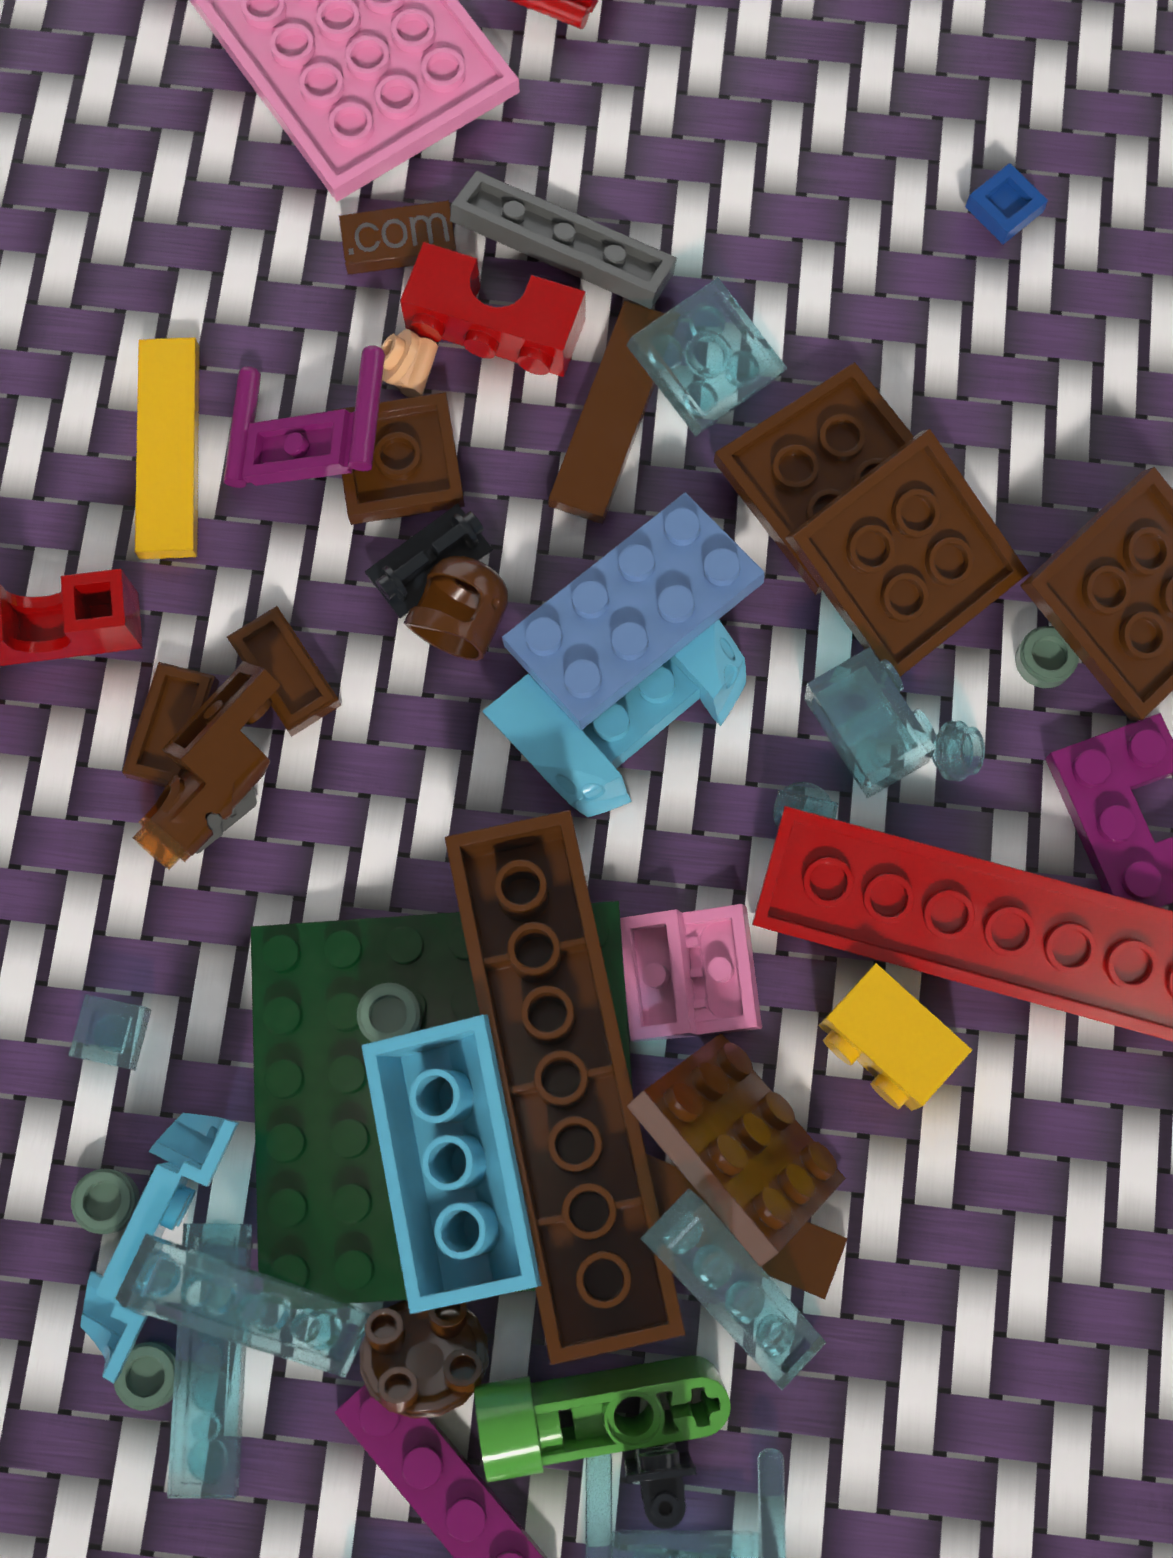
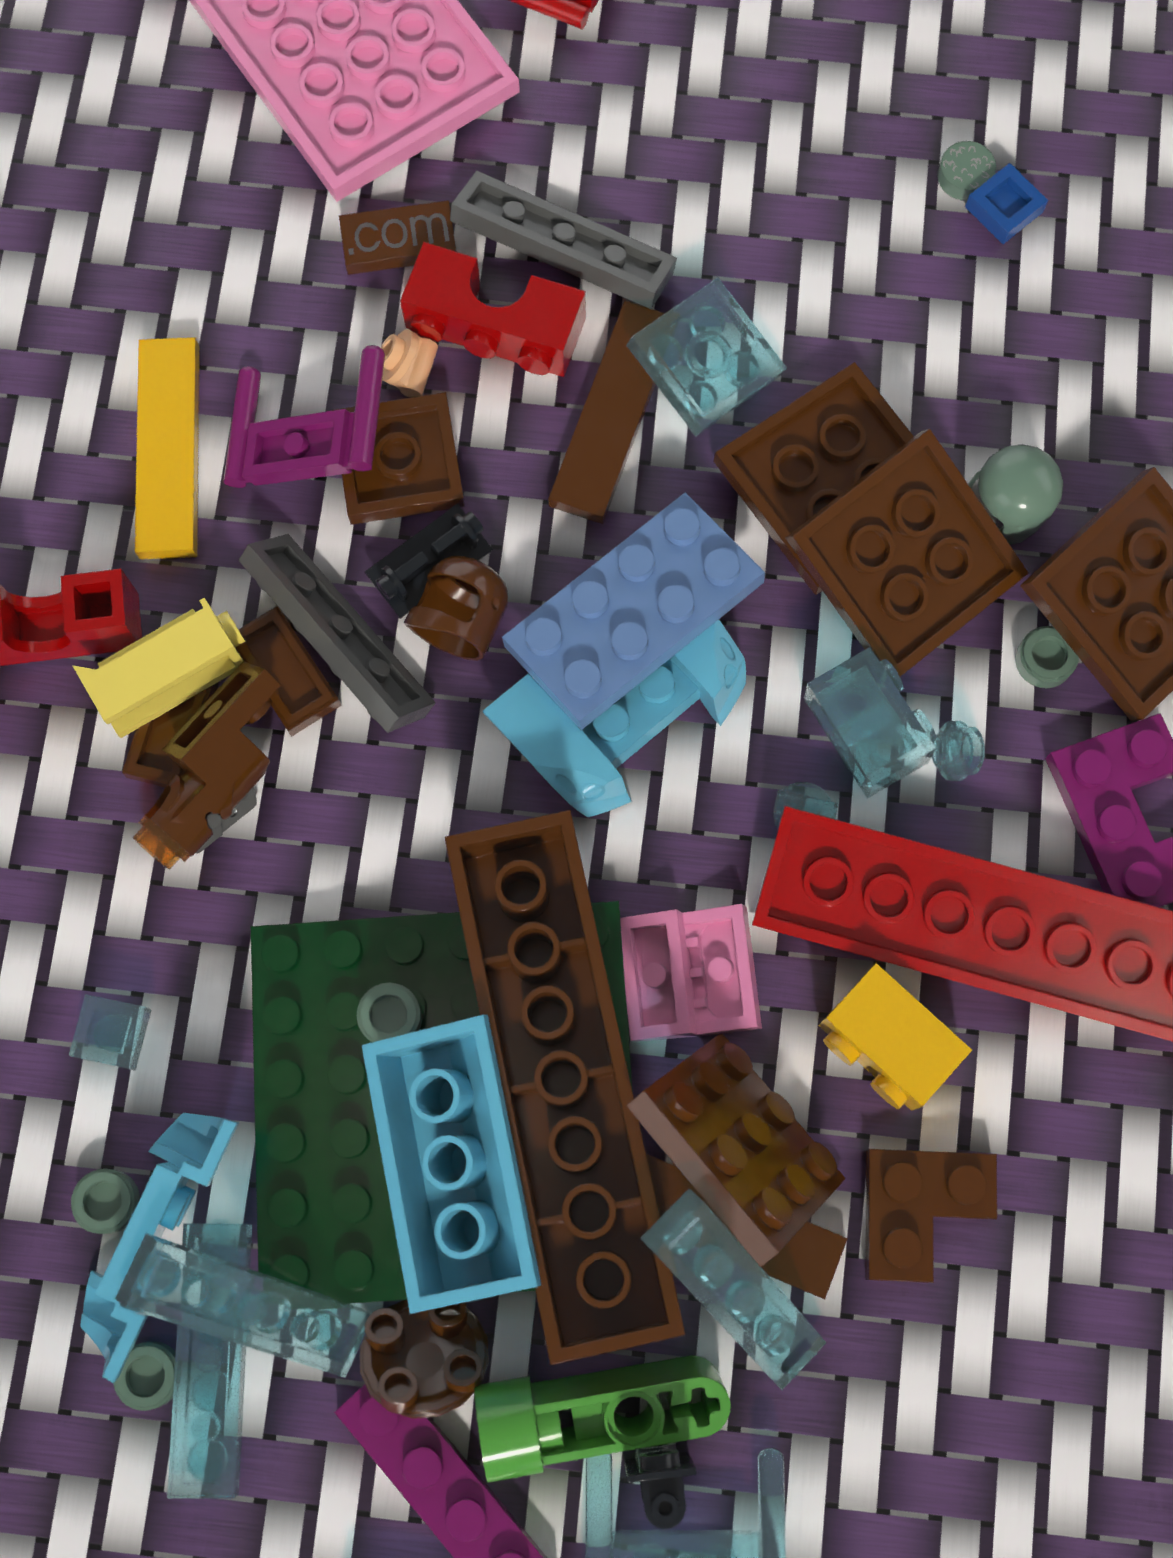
none -> light yellow window [72,598,245,738]
none -> dark grey plate [239,534,436,733]
none -> reddish brown plate [865,1149,997,1283]
none -> sand green tile [937,141,996,201]
none -> sand green helmet [968,444,1063,544]

